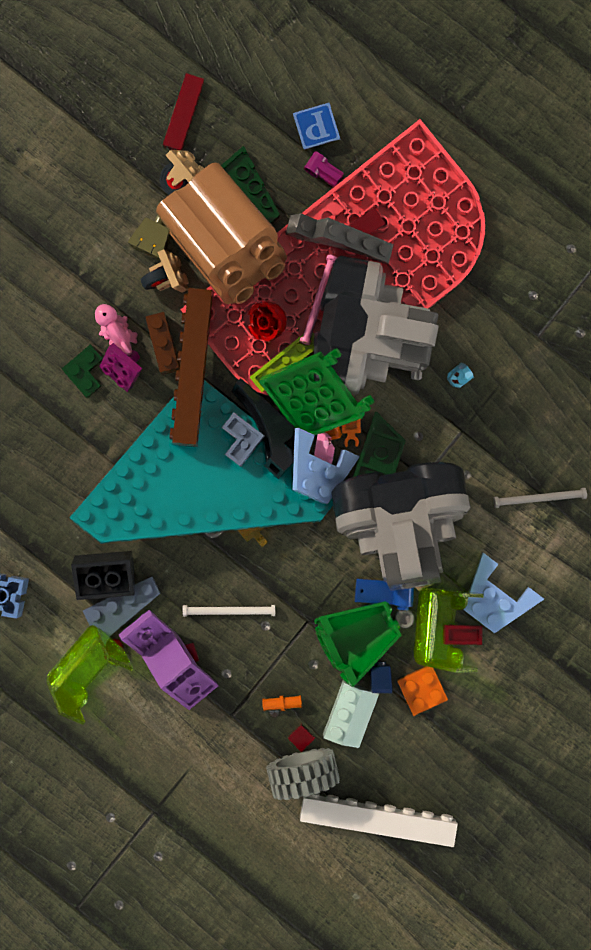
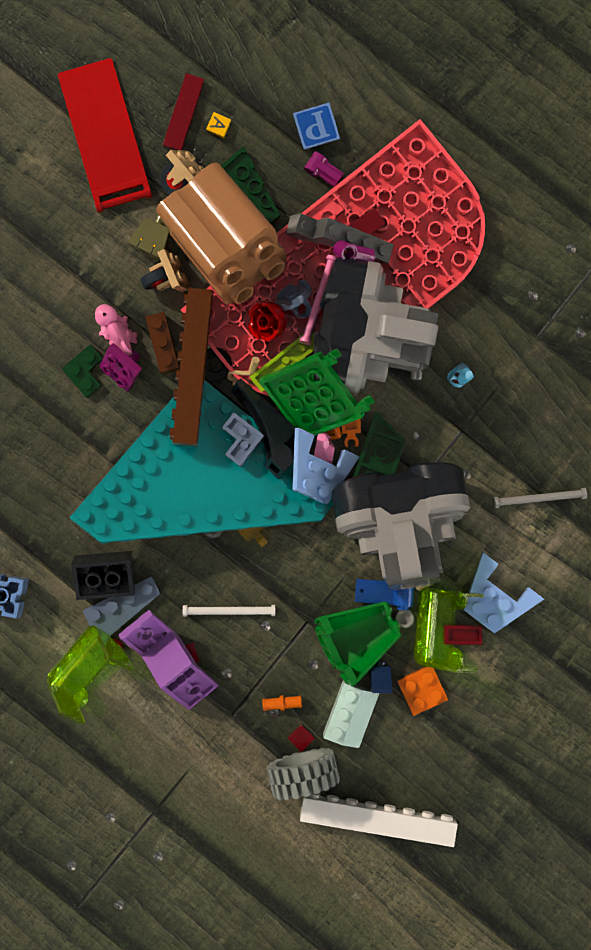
none -> red flag [58,58,152,213]
none -> black tyre [205,347,232,382]
none -> yellow tile [206,112,231,139]
none -> tan piece [227,357,260,386]
none -> sand blue tile [275,280,312,319]
none -> magenta piece [333,240,375,262]

